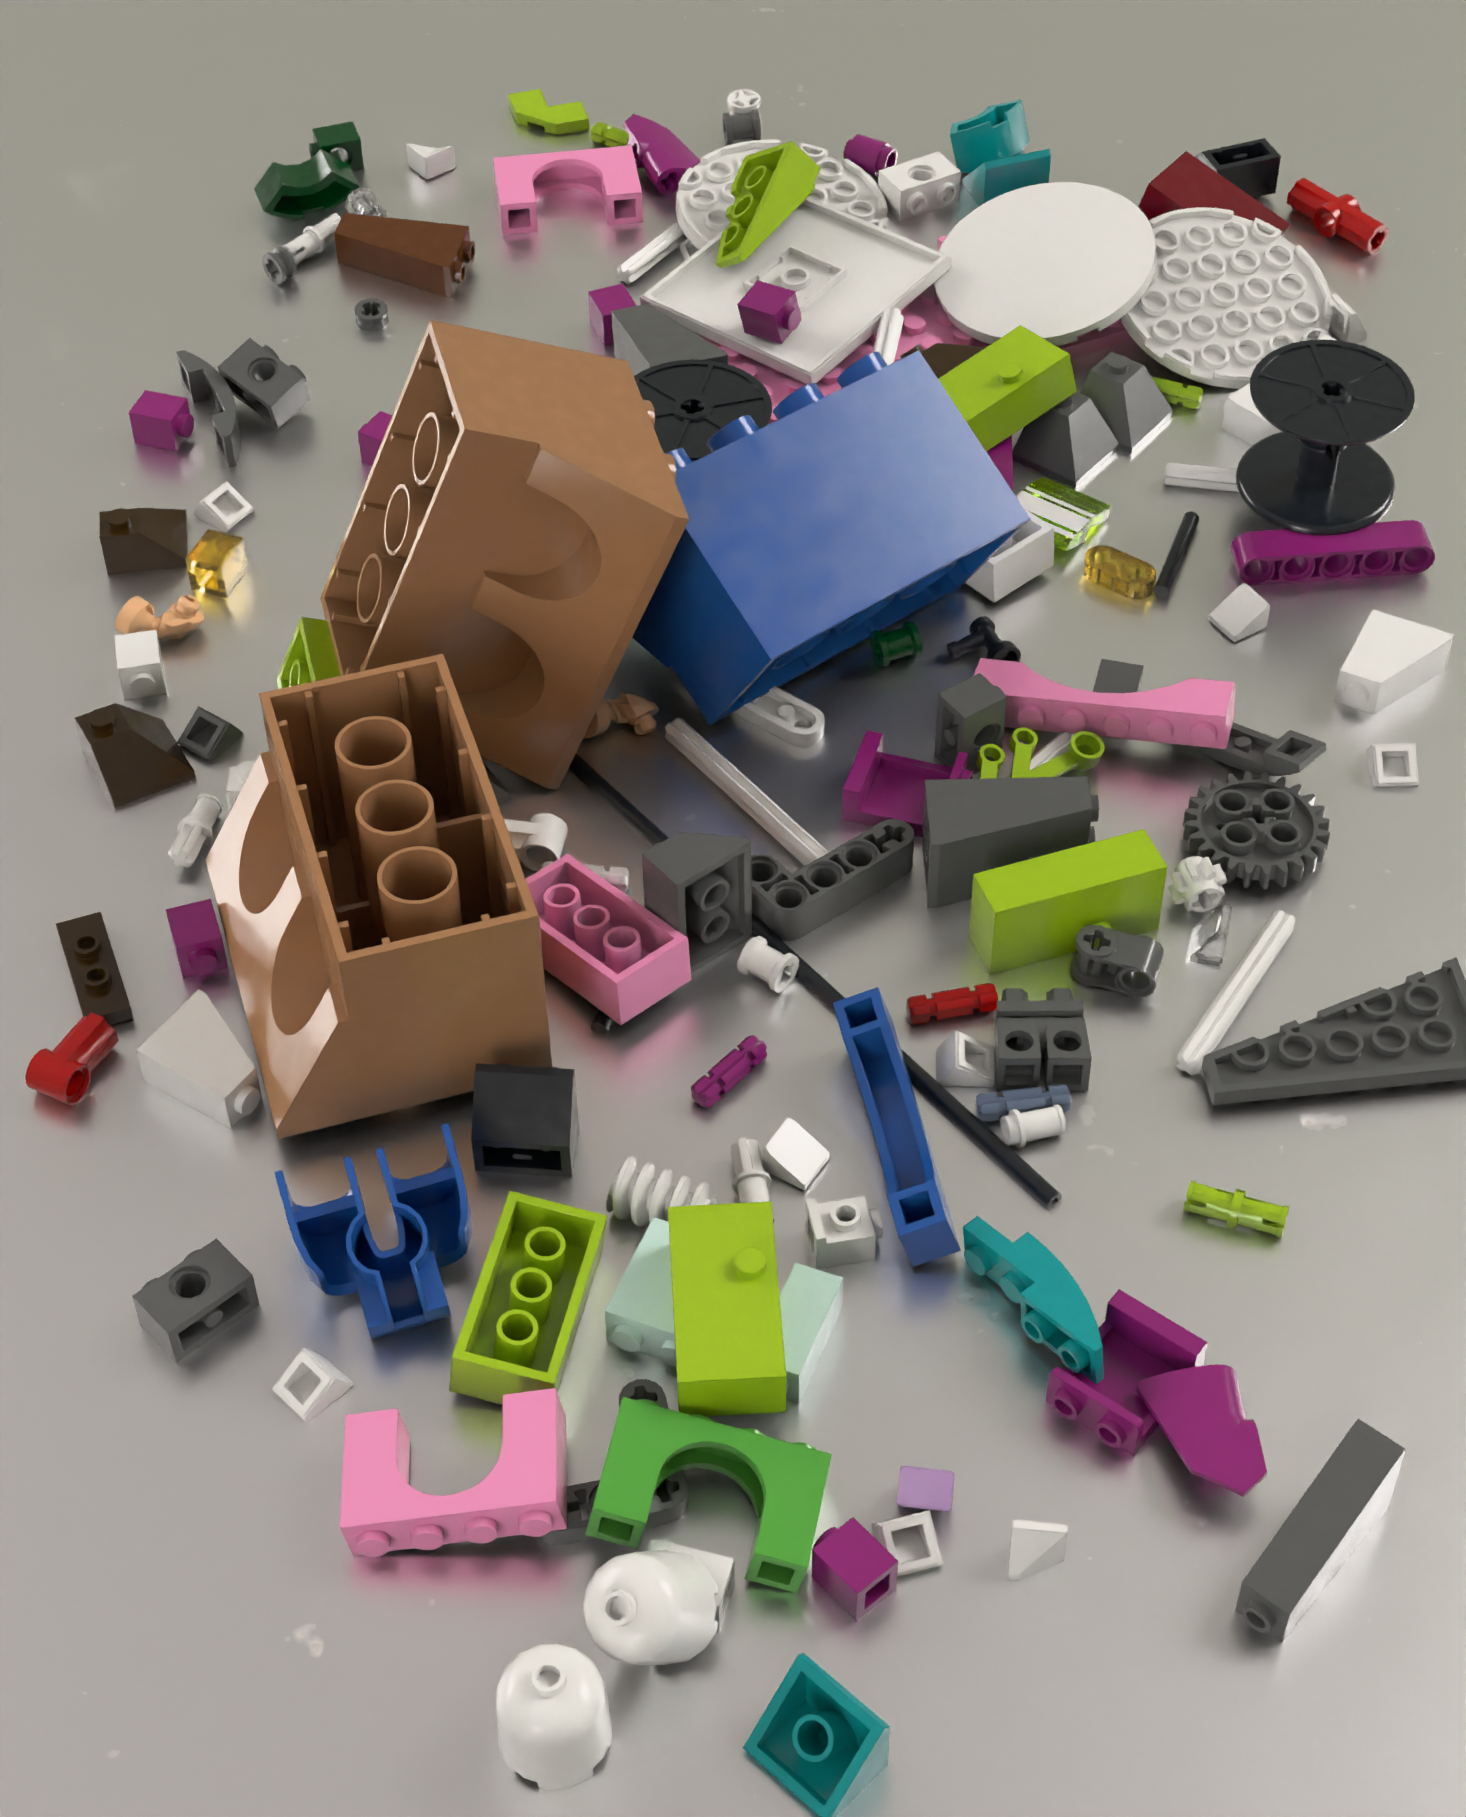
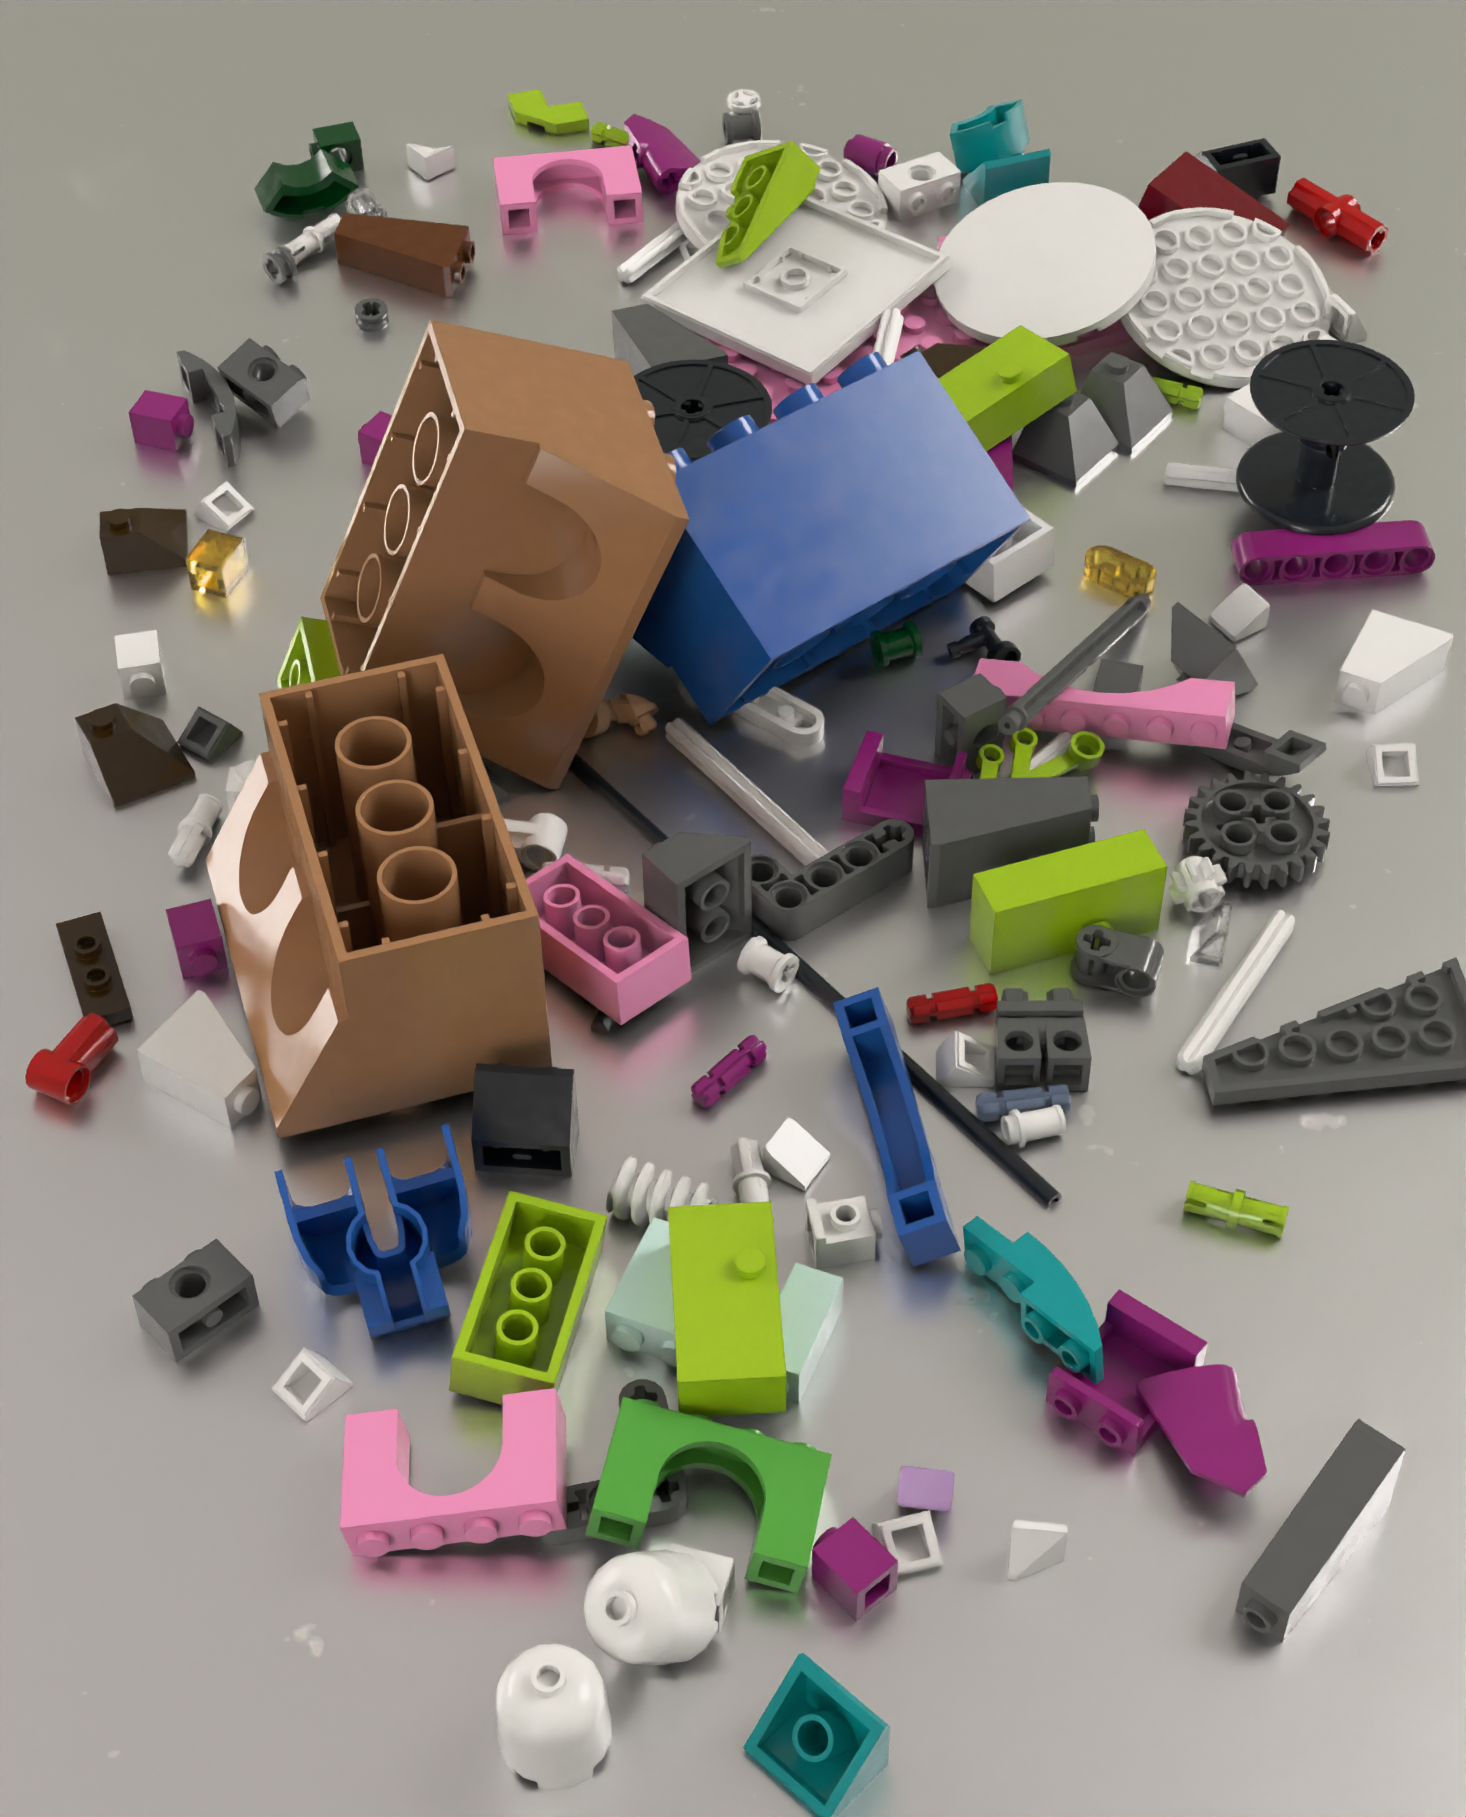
light nougat arm [114,595,204,640] -> none
magenta brick [588,284,637,347] -> none
magenta brick [737,280,802,344] -> none
slope [1016,477,1111,551] -> none
black bar [1153,511,1199,598] -> none
none -> dark grey piece [998,594,1152,735]
none -> dark grey slope [1171,602,1258,696]

